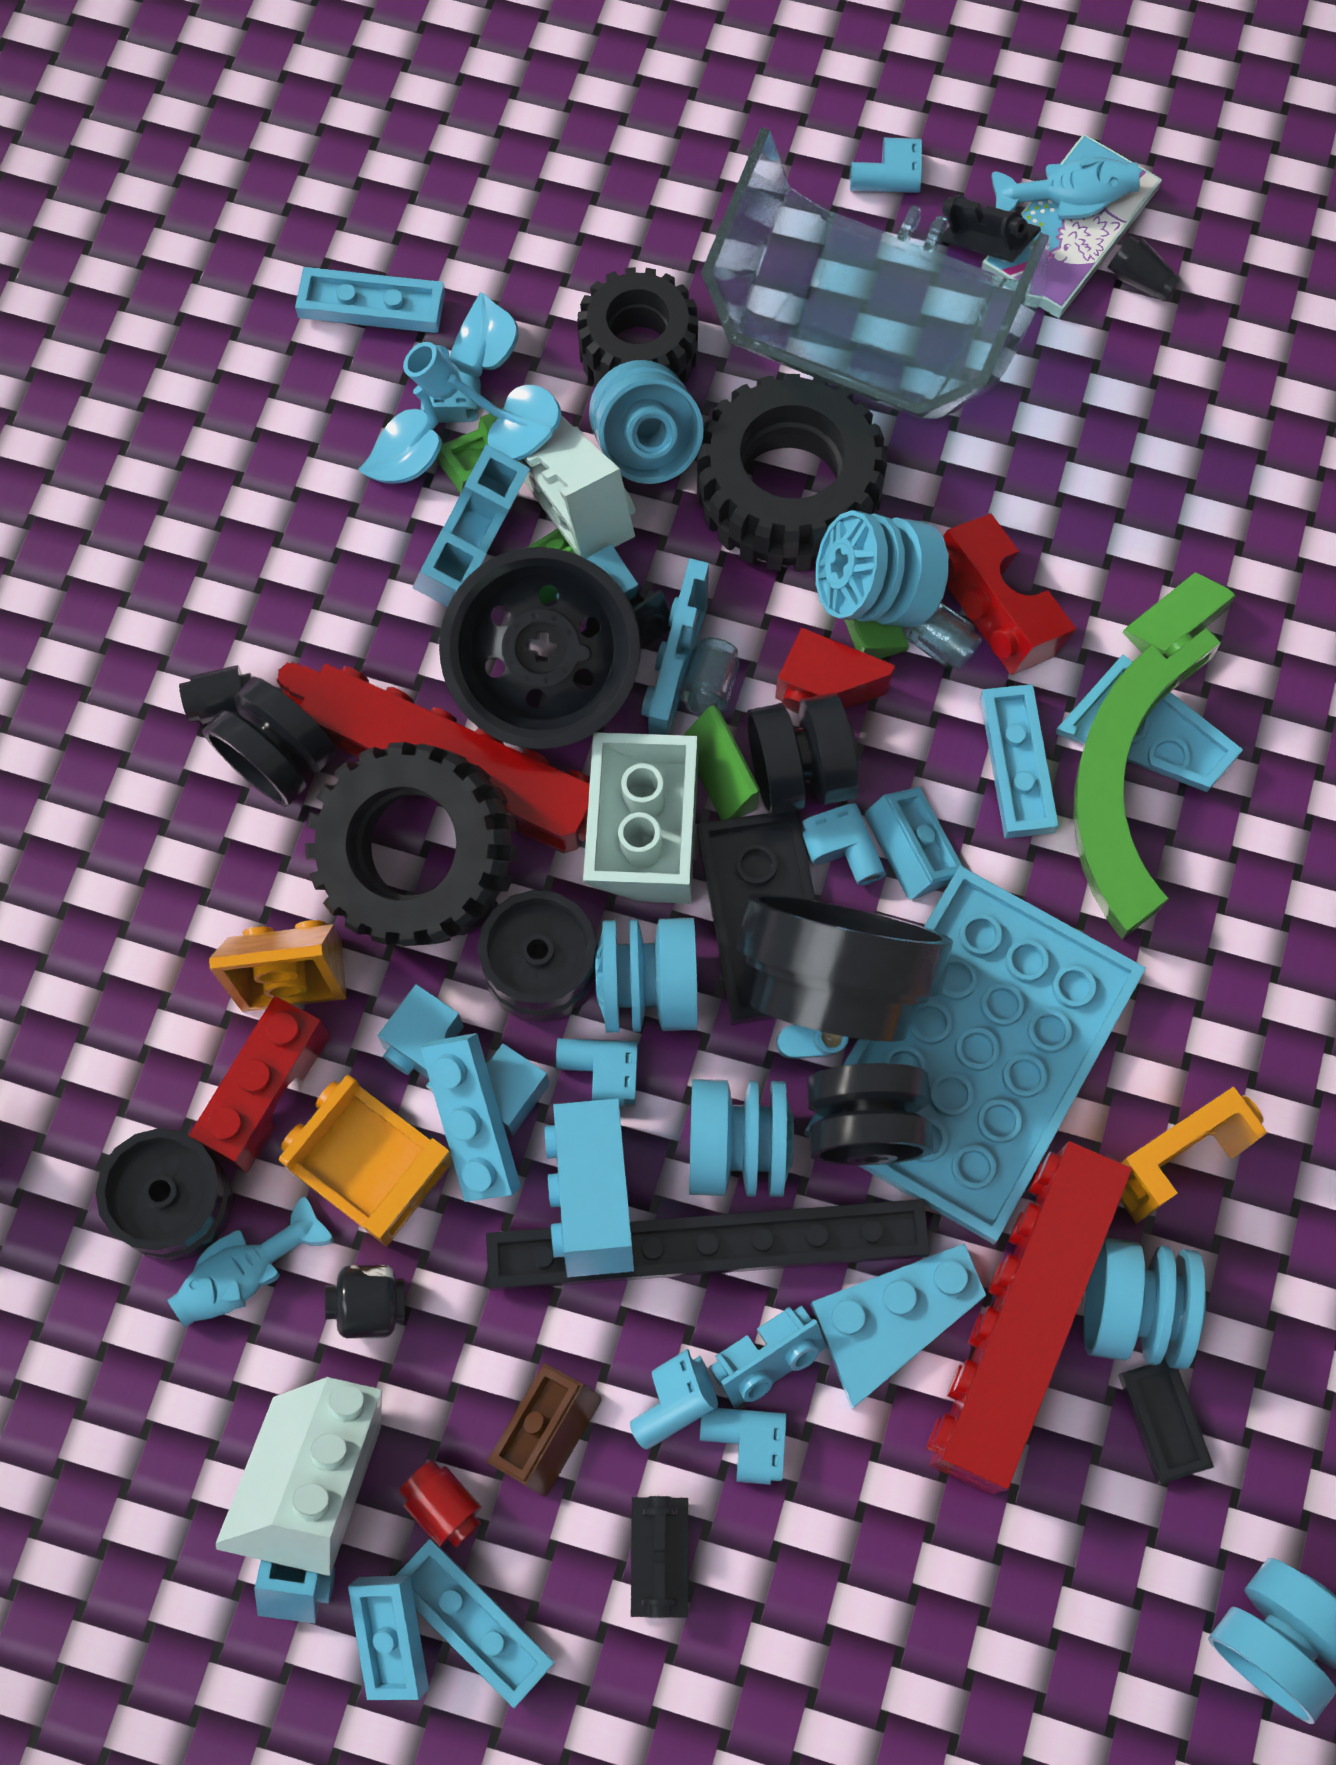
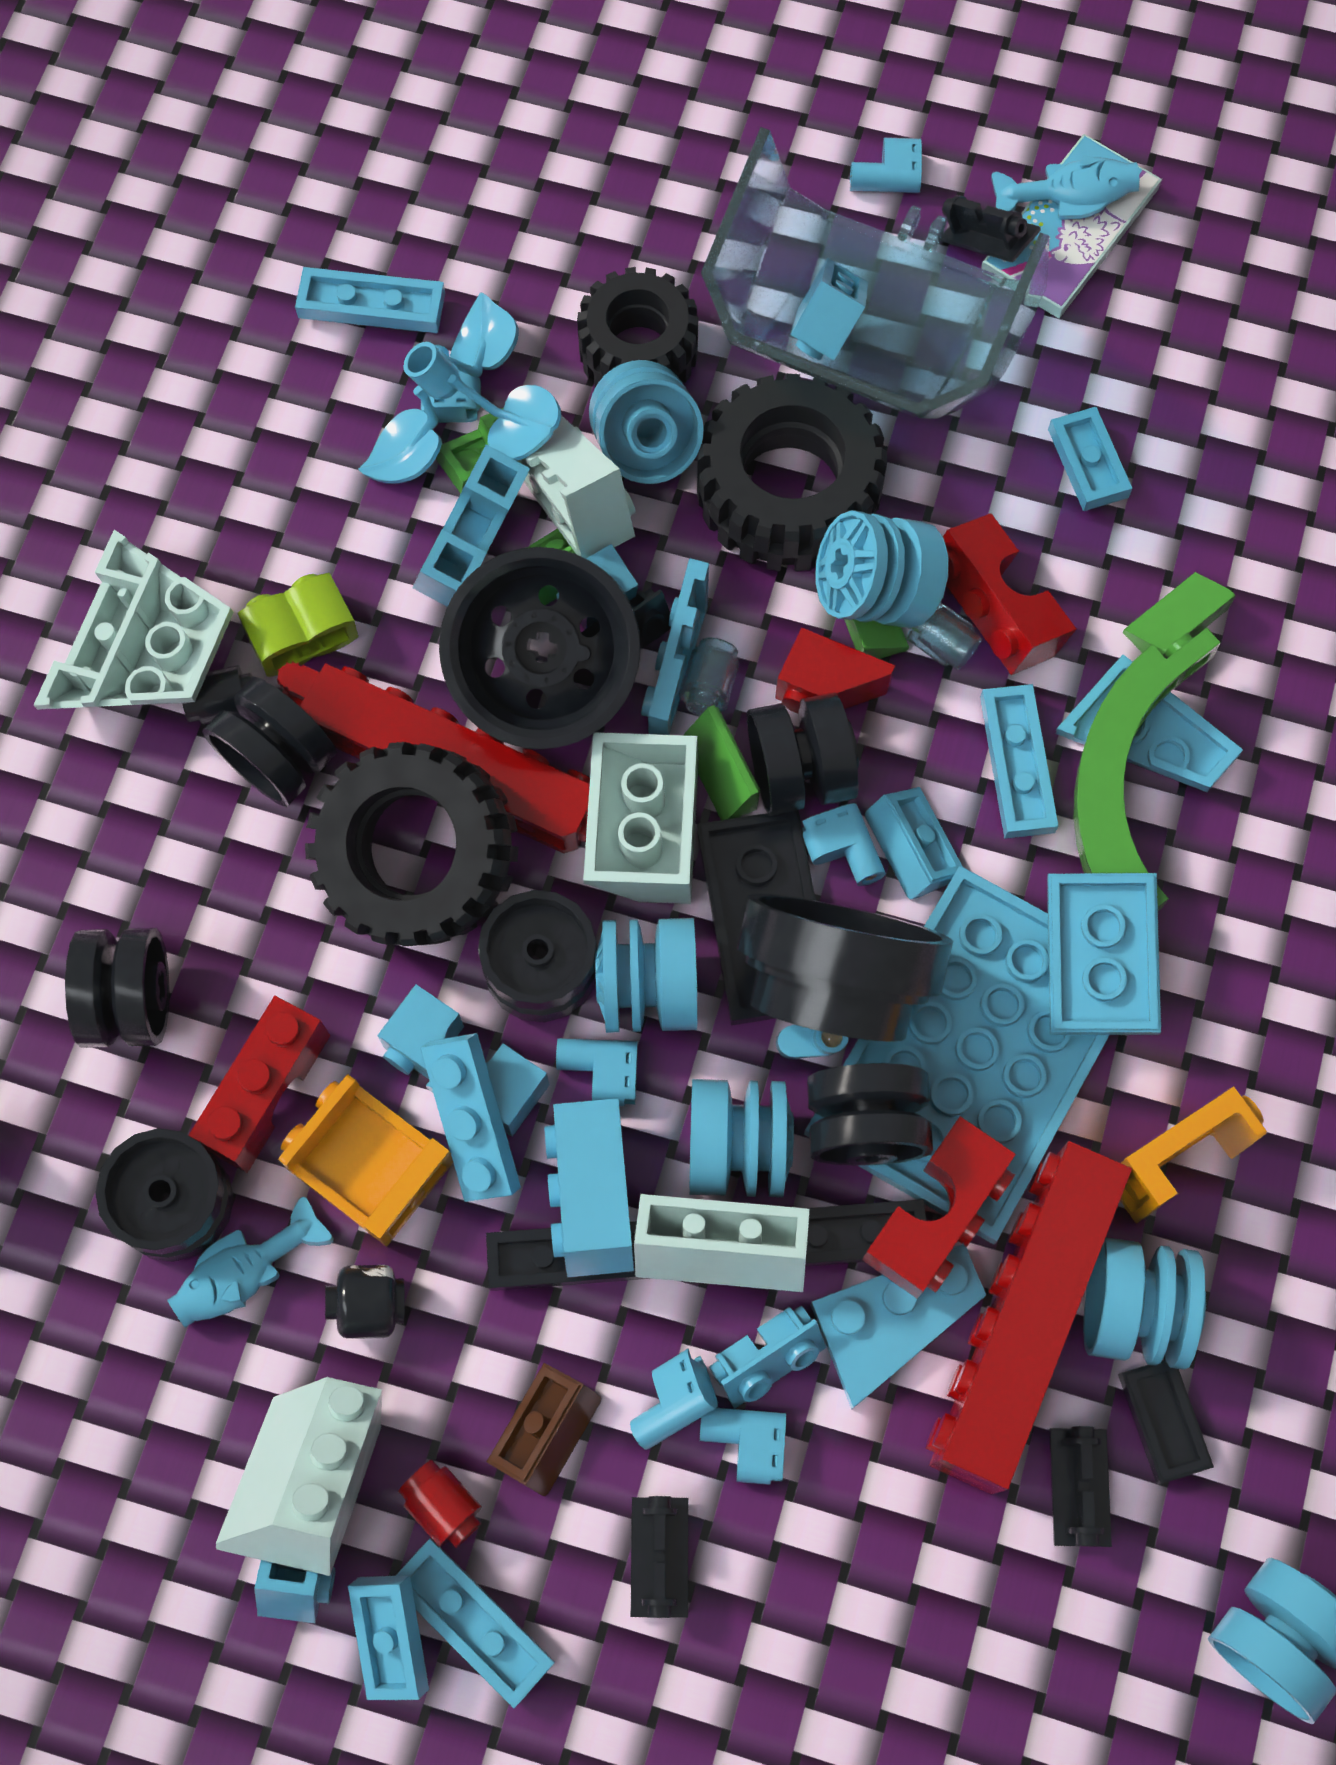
light orange slope [209,920,347,1012] -> none
black cone [1107,235,1181,302] -> none
none -> light aqua wedge [34,530,234,710]
none -> black wheel [65,928,170,1048]
none -> lime brick [237,573,359,677]
none -> light aqua brick [634,1194,810,1292]
none -> medium azure brick [790,258,869,360]
none -> red arch [862,1116,1016,1299]
none -> medium azure tile [1047,873,1161,1035]
none -> medium azure plate [1048,407,1133,511]
none -> black hinge [1049,1426,1112,1547]

